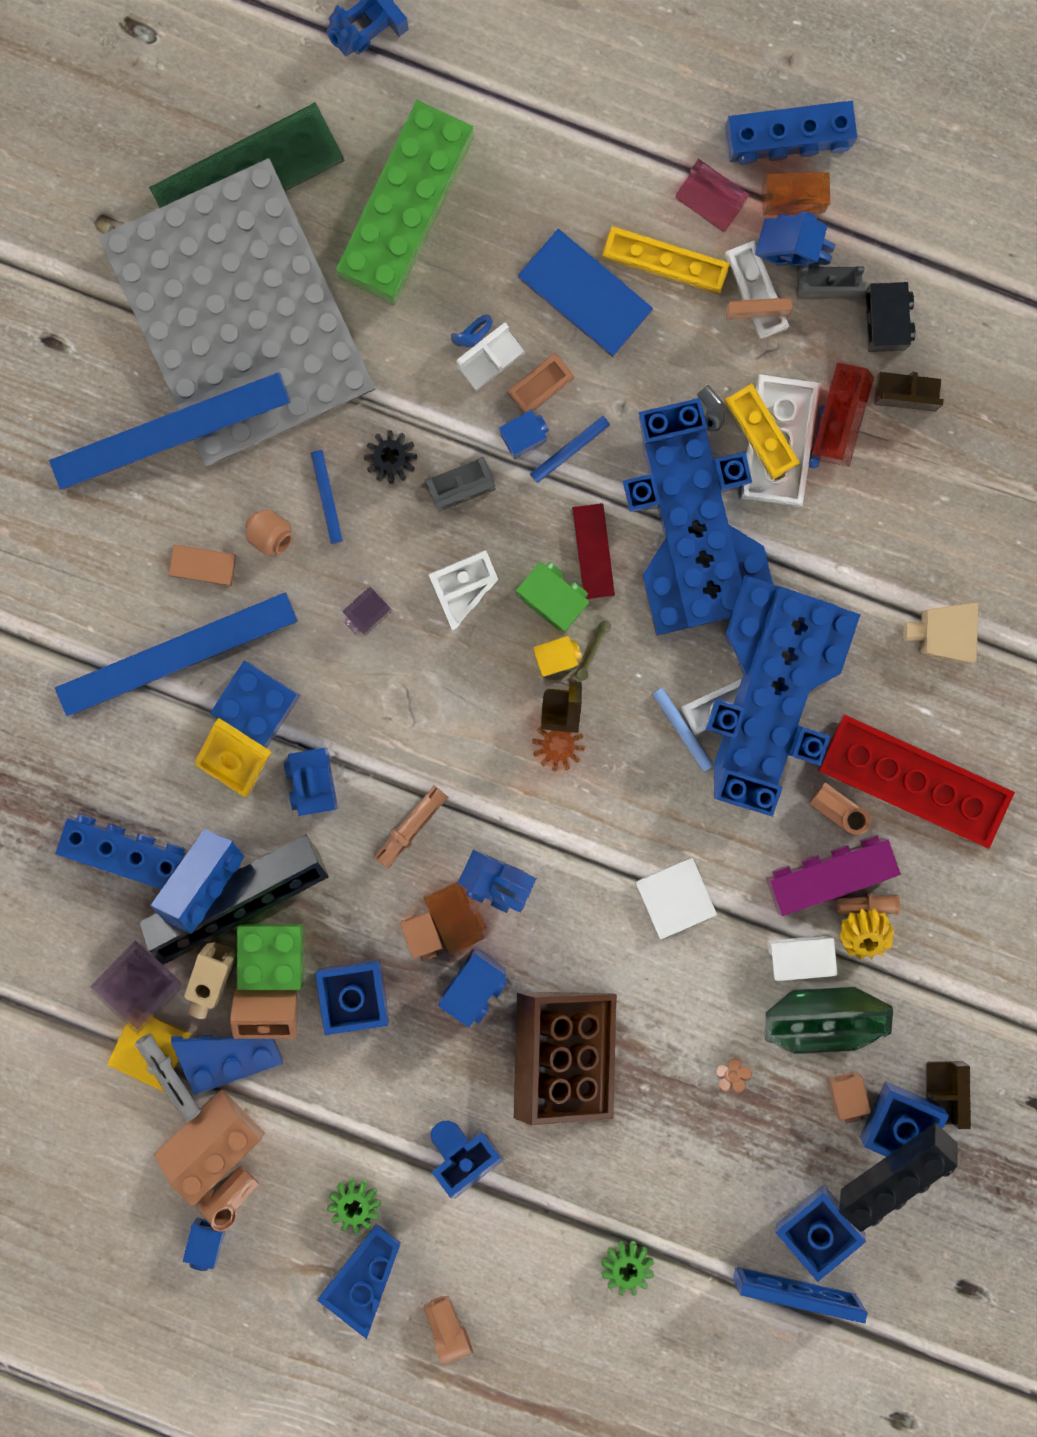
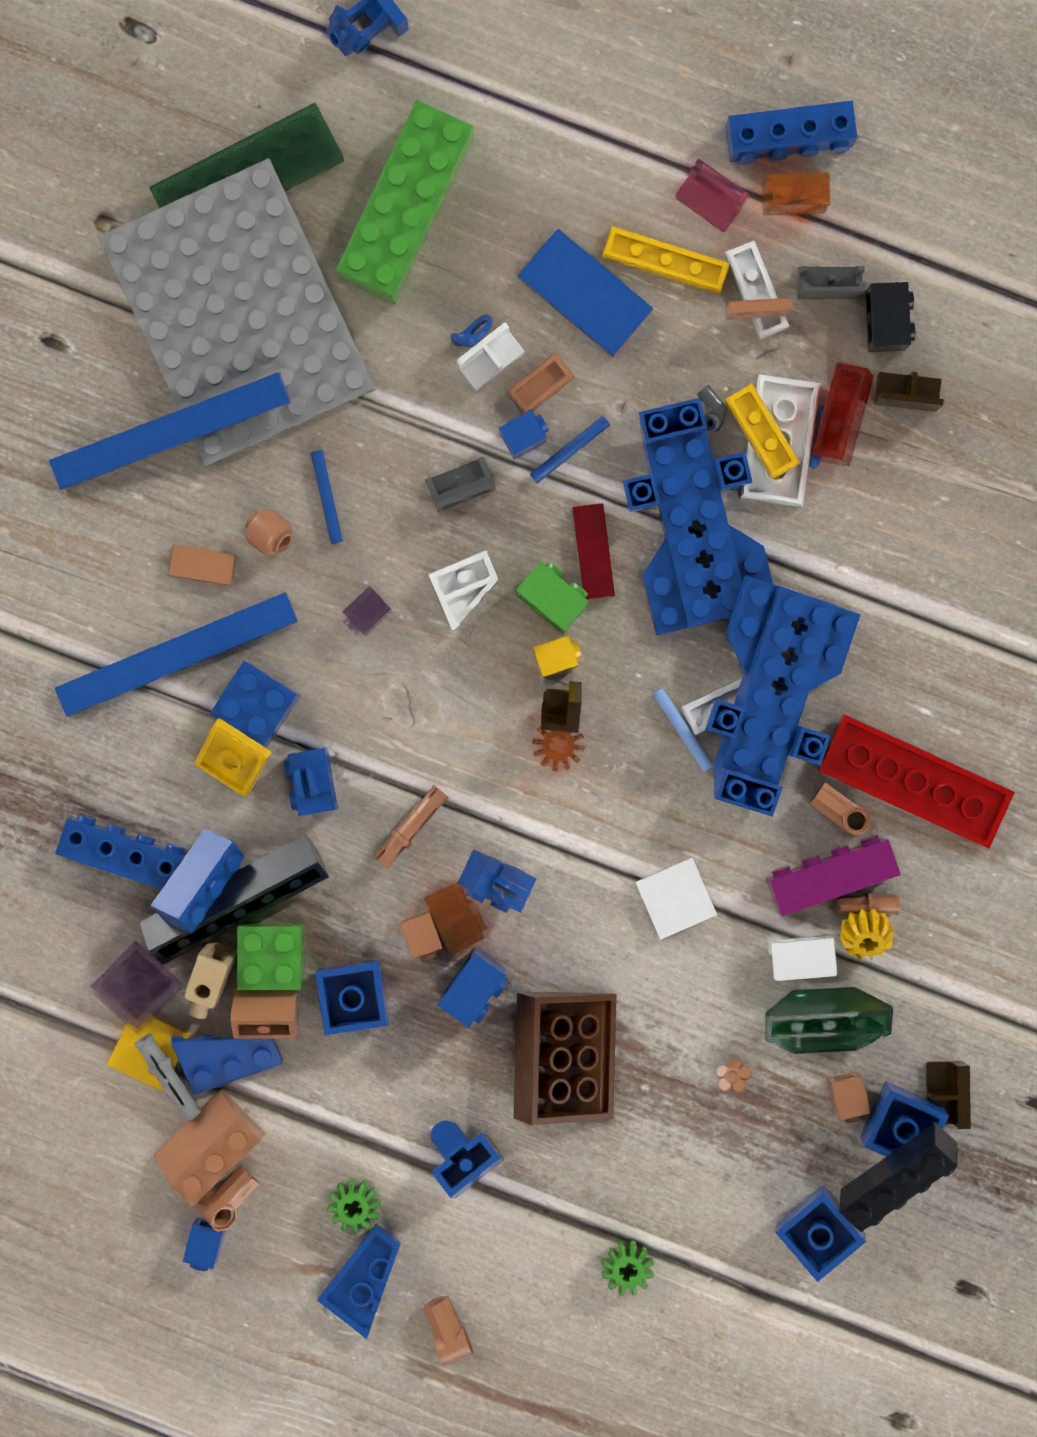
black gear [364,430,418,485] -> none
olive hinge [576,621,611,681] -> none
blue tile [733,1267,868,1324] -> none
blue brick [755,211,835,266] -> none
tan torso [903,603,978,664] -> none

